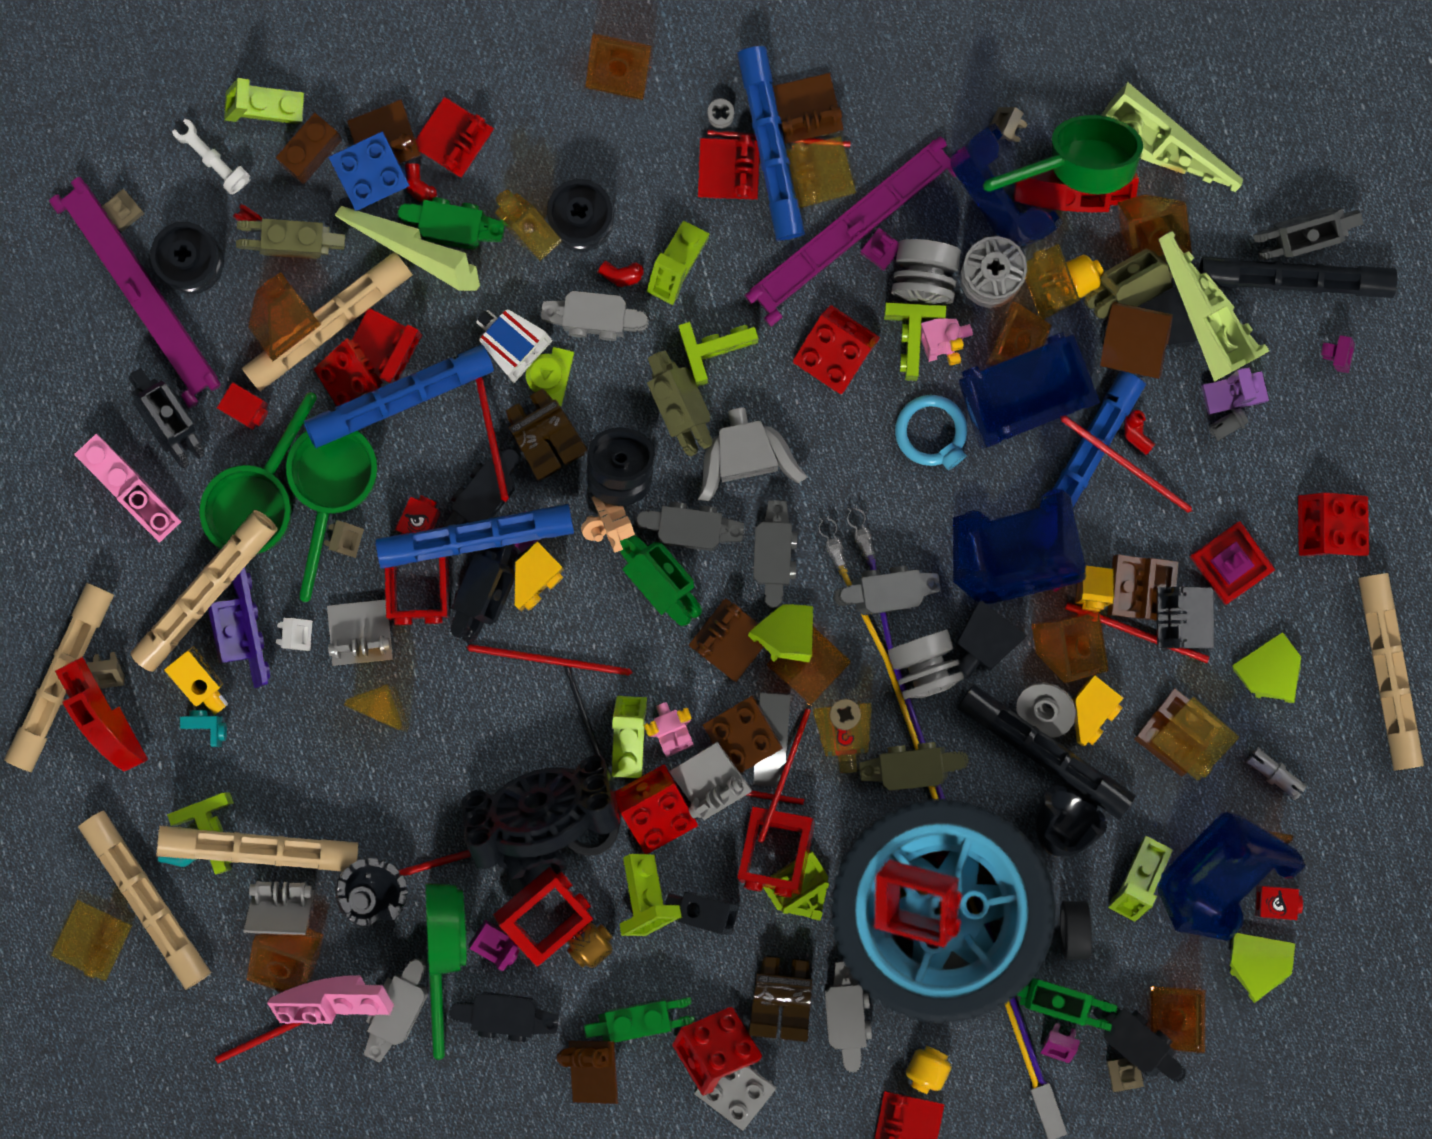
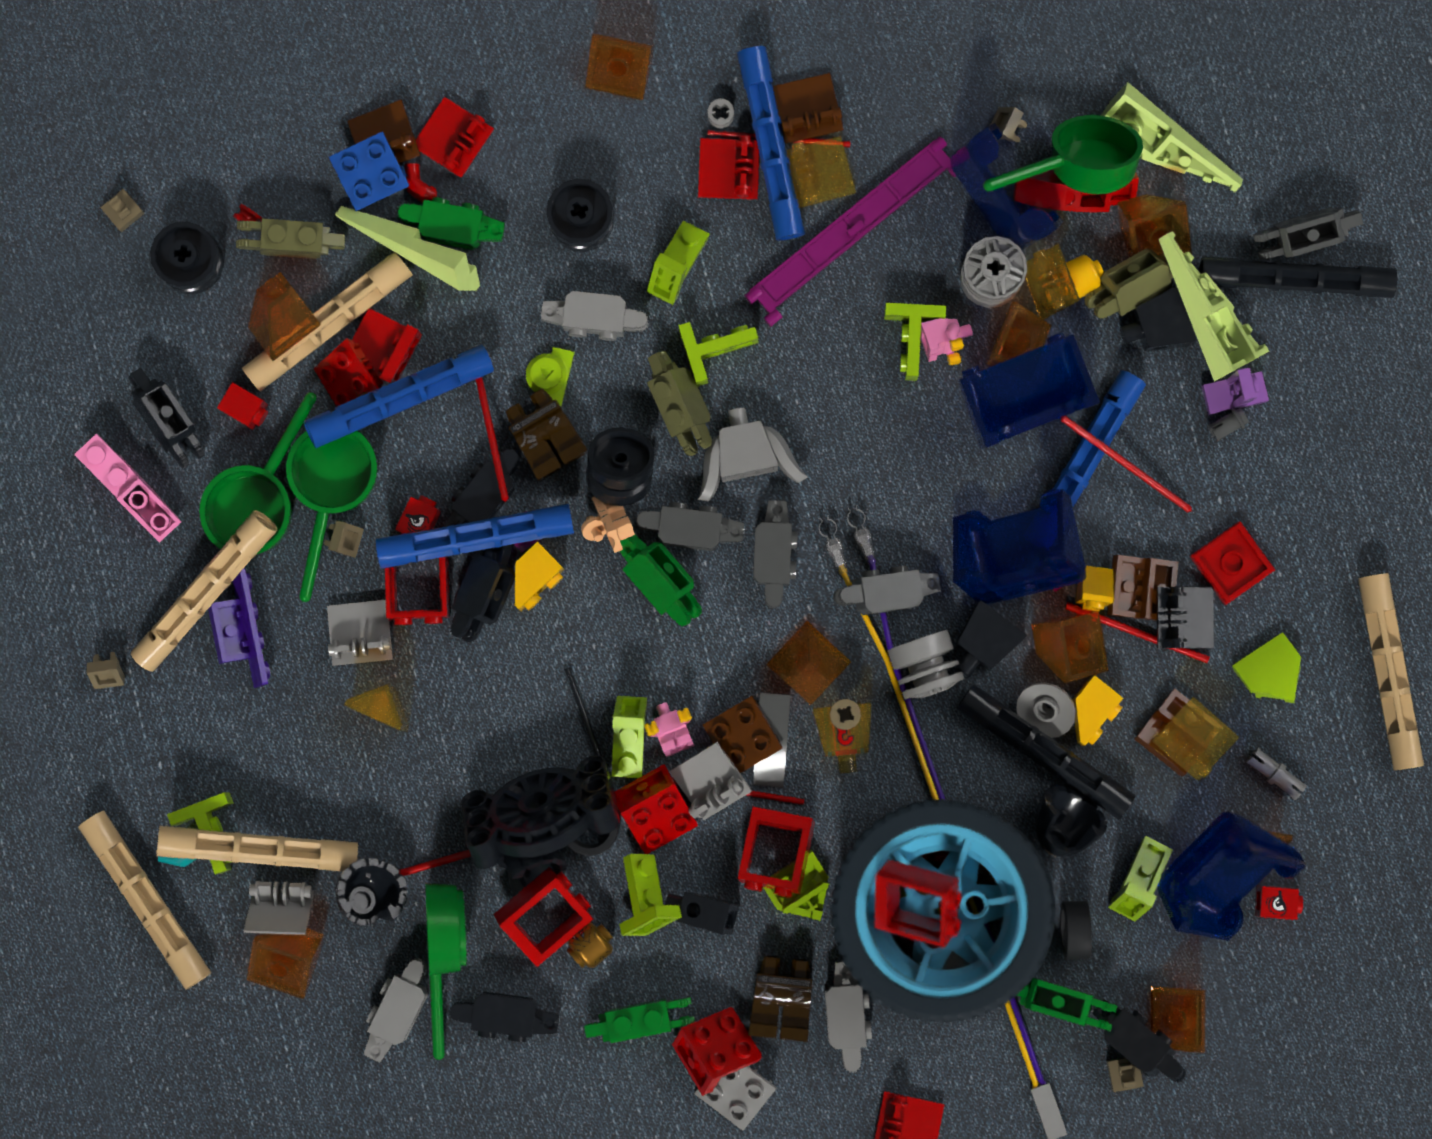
tan piece [4,583,114,772] -> none
magenta piece [49,177,221,409] -> none
clear yellow hinge [51,900,132,982] -> none
red slope [55,657,148,772] -> none
yellow torso [164,646,228,715] -> none
white piece [172,119,251,195] -> none
teal bracket [180,710,227,747] -> none
red axle [215,1023,303,1064] -> none
lime bracket [224,78,304,124] -> none
bright pink slope [268,975,394,1024] -> none
reddish brown brick [275,113,342,184] -> none
white tile [276,618,313,651] -> none
red axle [466,644,633,676] -> none
magenta bracket [468,920,519,972] -> none
torso [477,309,552,383] -> none
clear yellow torso [495,190,562,261] -> none
reddish brown hinge [556,1040,618,1104] -> none
red arm [597,260,644,287] -> none
reddish brown hinge [688,598,763,682] -> none
lime slope [748,604,813,662] -> none
red piece [757,709,811,843] -> none
red bracket [793,305,880,394] -> none
olive hinge [859,742,970,791] -> none
magenta tile [860,228,899,271] -> none
light grey wheel [891,239,961,305] -> none
medium azure piece [895,395,967,470] -> none
yellow head [906,1045,951,1094] -> none
magenta tile [1040,1023,1080,1063] -> none
reddish brown slope [1100,302,1173,379] -> none
red arm [1124,410,1155,455] -> none
magenta tile [1210,542,1255,585] -> none
lime slope [1229,933,1295,1003] -> none
red bracket [1298,492,1369,556] -> none
magenta tile [1321,335,1356,373] -> none

